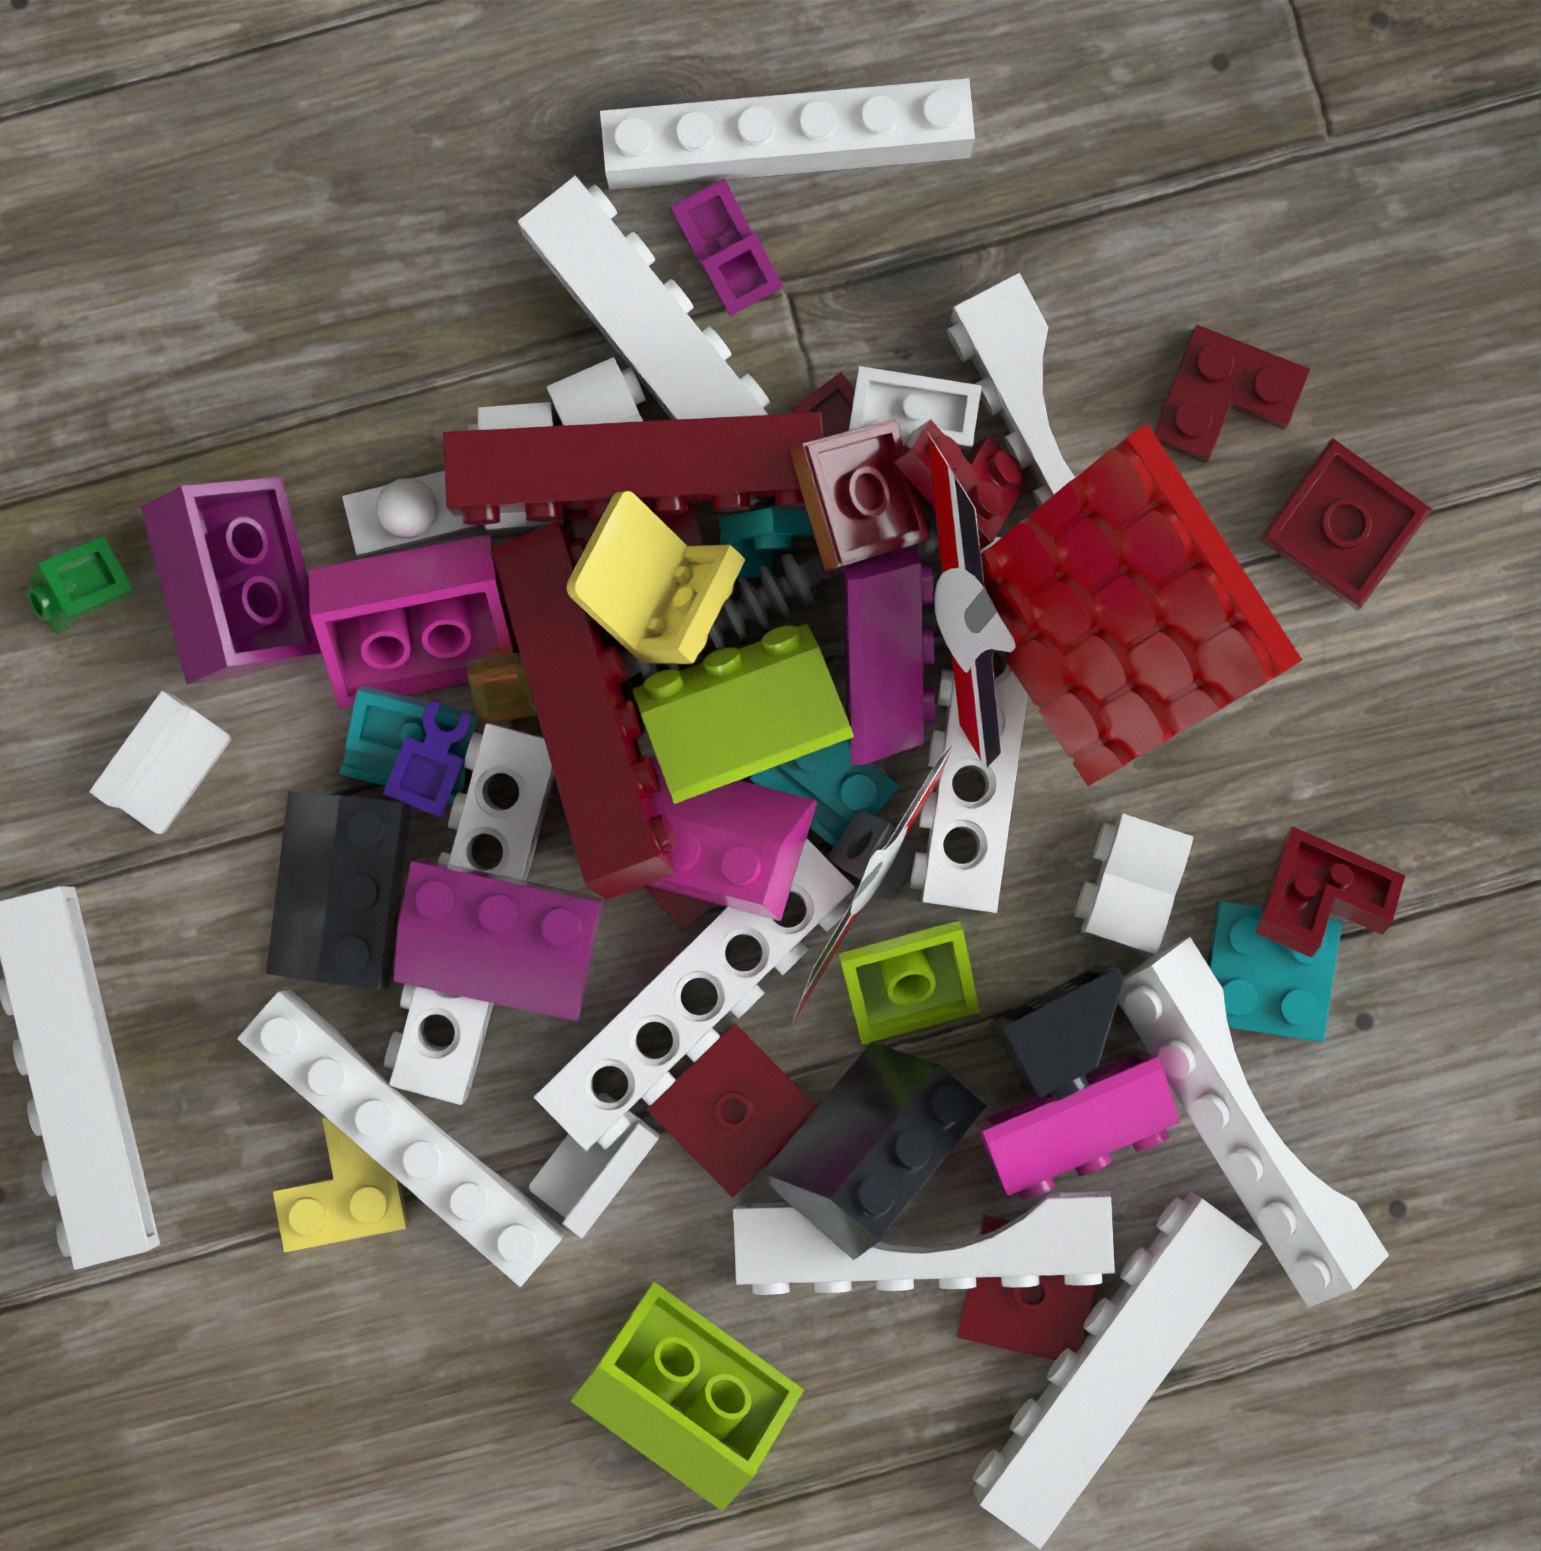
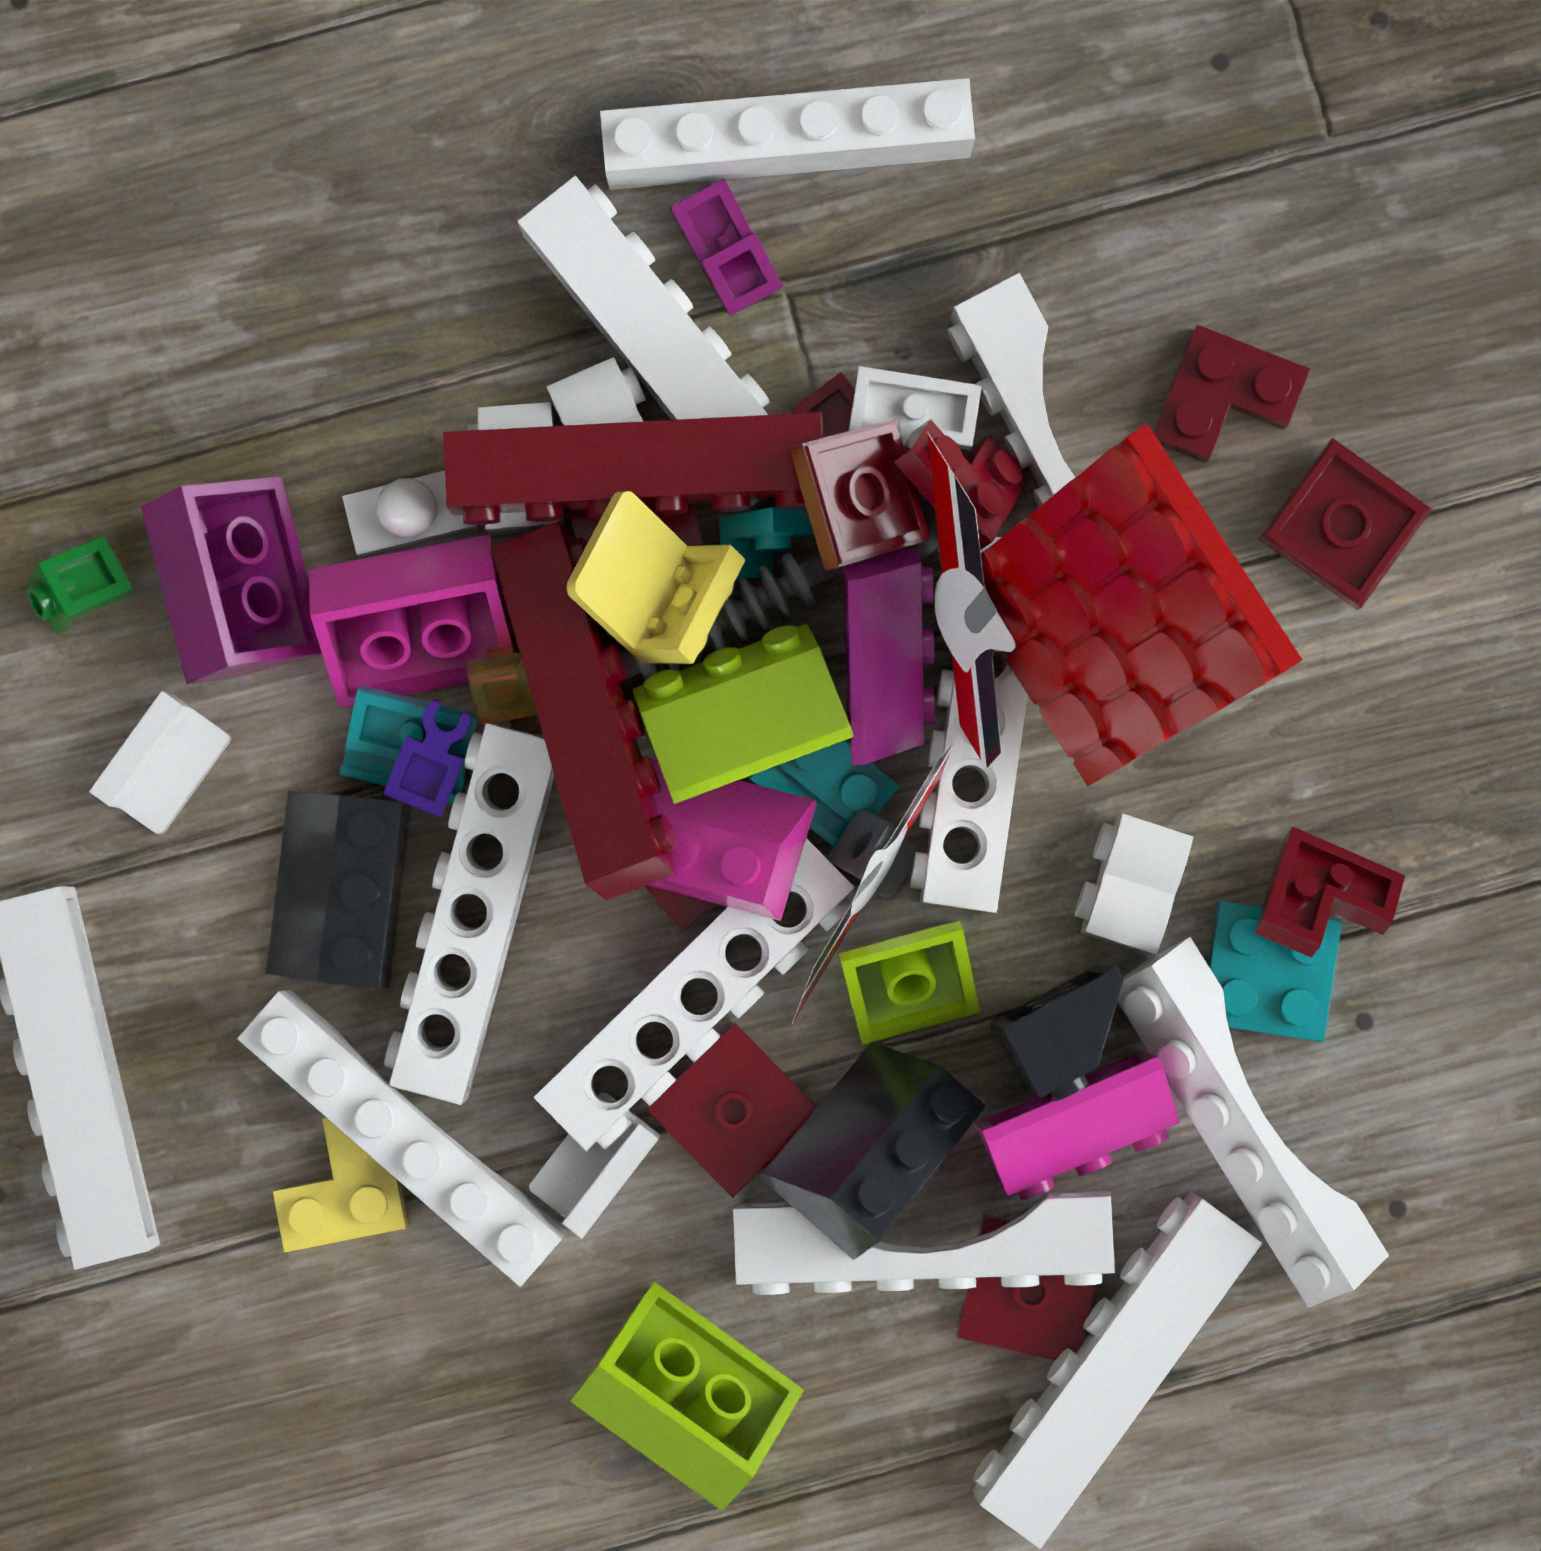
magenta slope [393,858,605,1022] -> none

